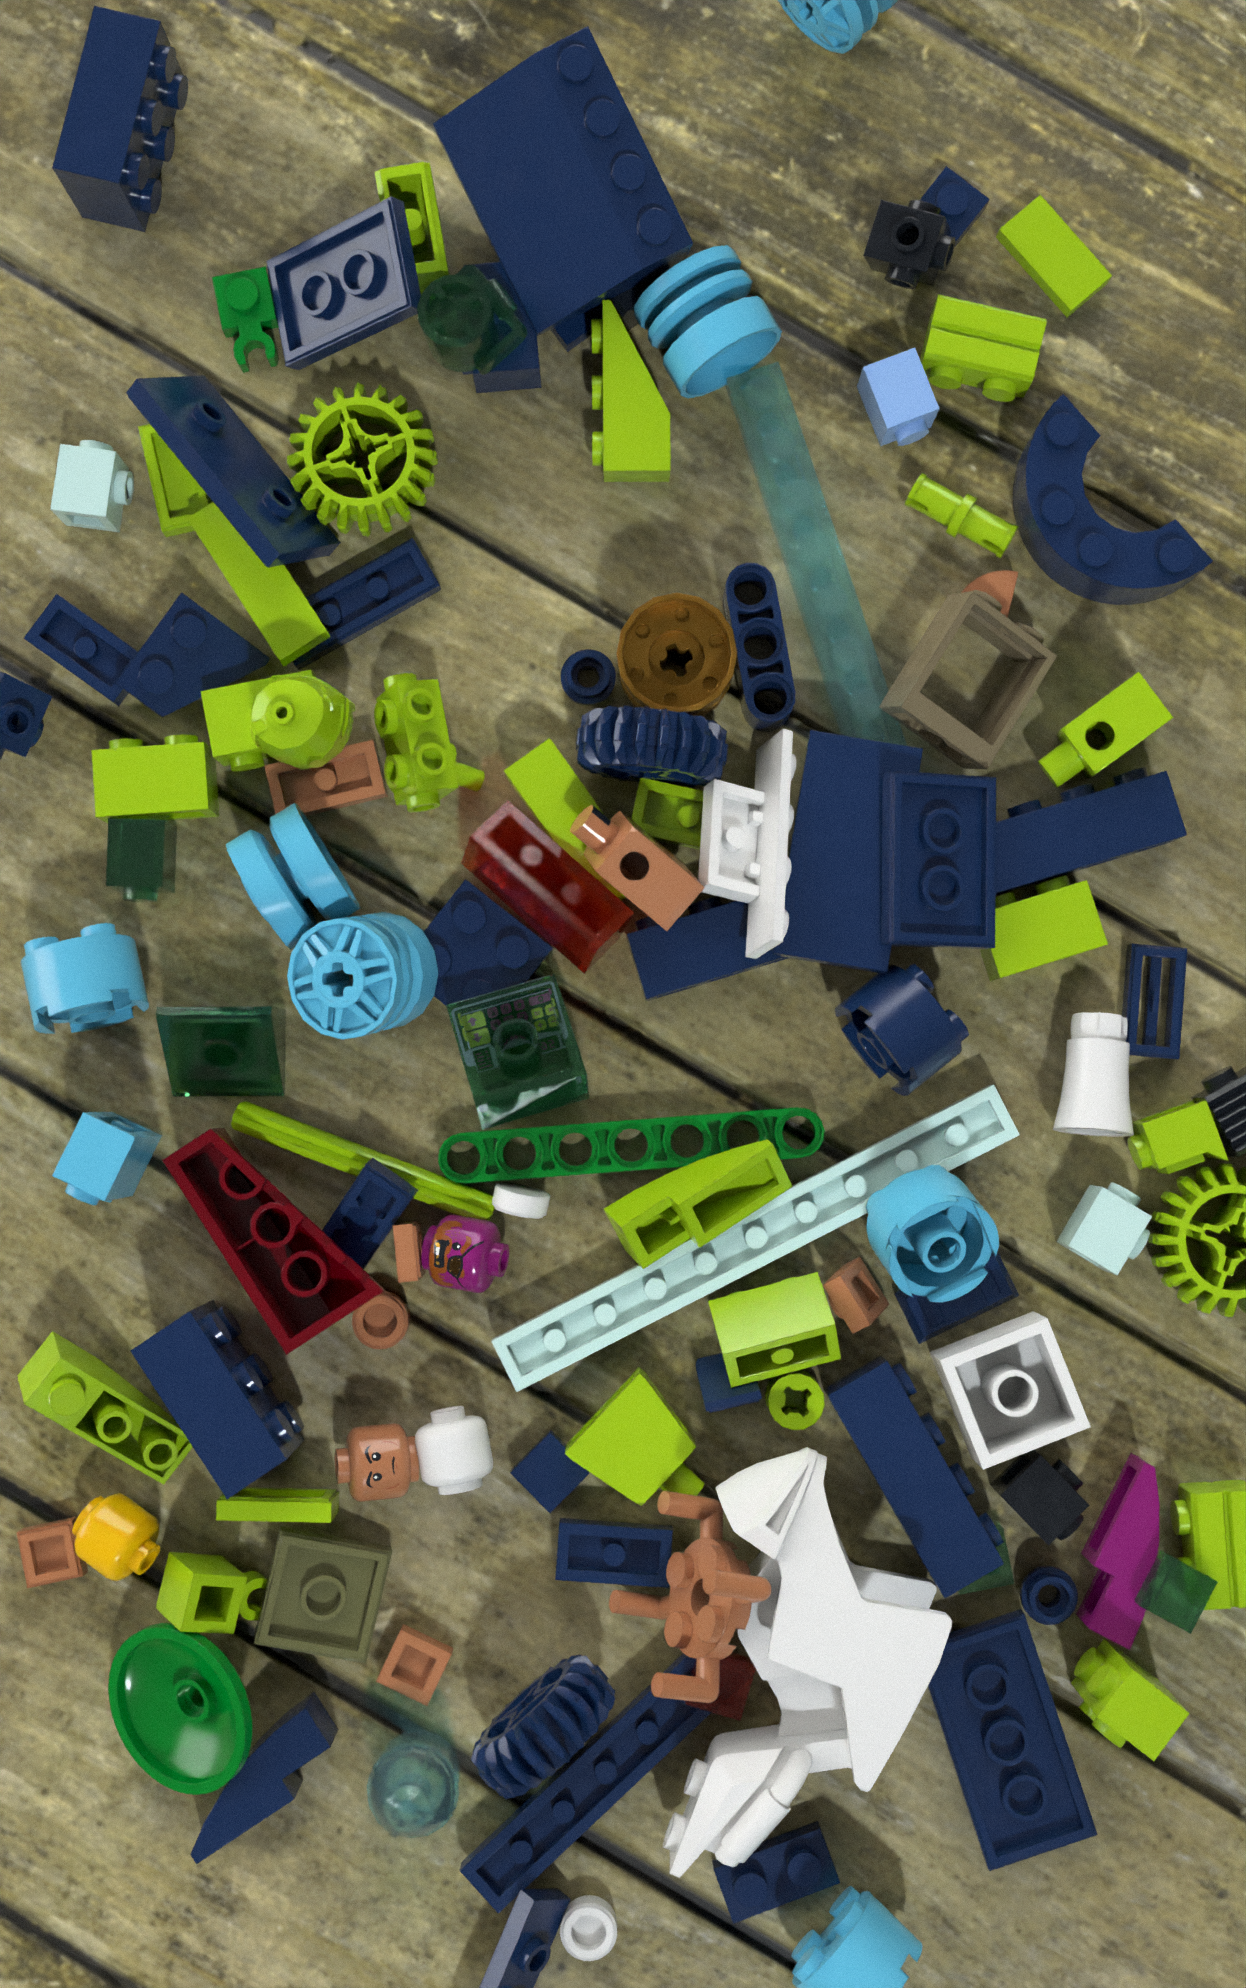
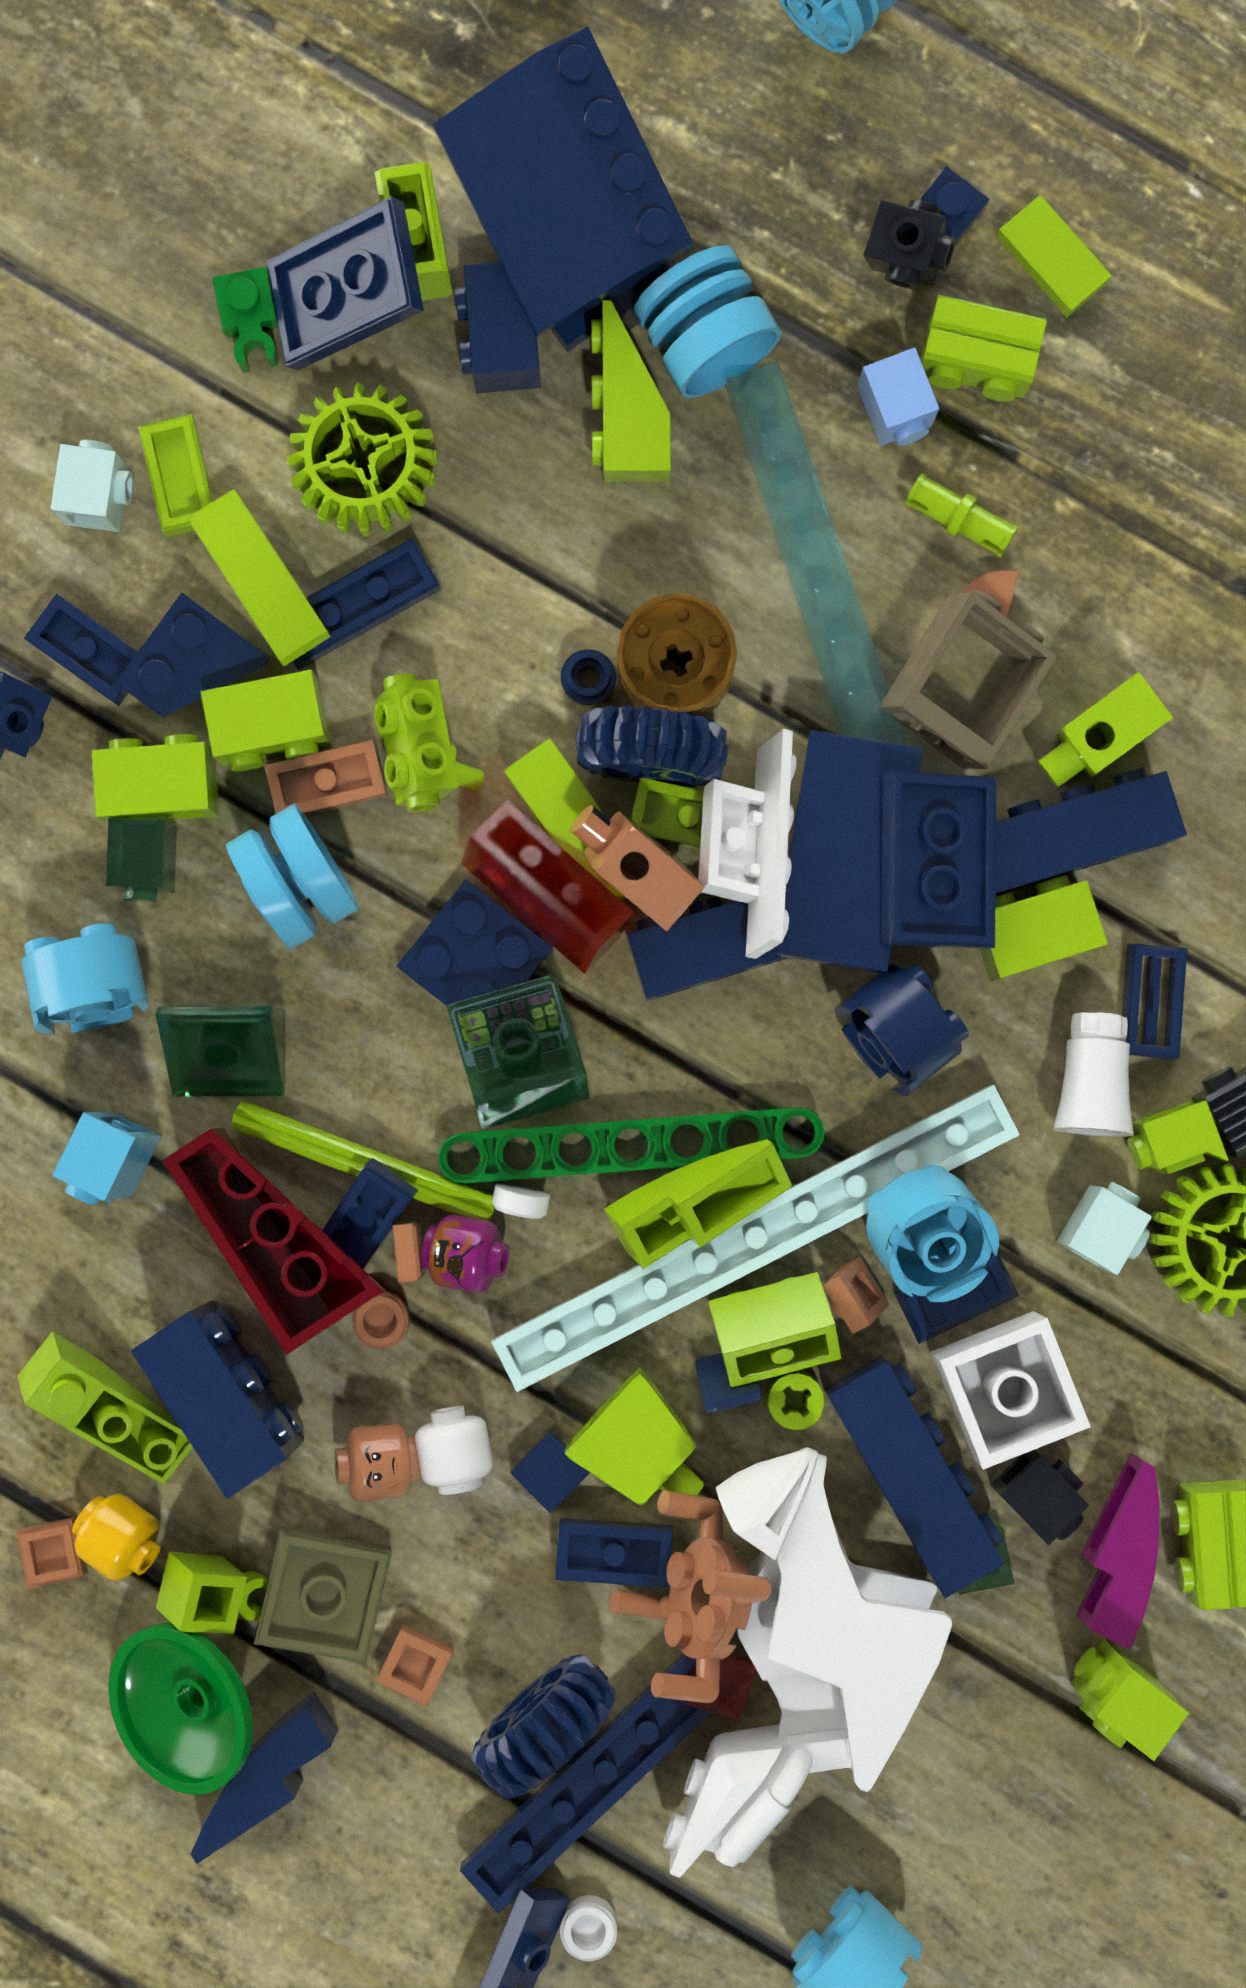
dark blue brick [52,6,188,232] -> none
dark blue plate [126,375,341,568] -> none
lime tile [216,1487,339,1523] -> none
lime helmet [250,673,355,770] -> none
medium azure wheel [287,912,439,1040] -> none
clear light blue helmet [367,1730,460,1838] -> none
clear green piece [417,265,527,375] -> none
dark blue plate [712,1821,840,1924] -> none
dark blue beam [723,563,795,732] -> none
dark blue plate [927,1609,1098,1871] -> none
dark blue brick [1013,394,1213,605] -> none
dark blue plate [1020,1566,1078,1625] -> none
clear green tile [1134,1550,1218,1634] -> none

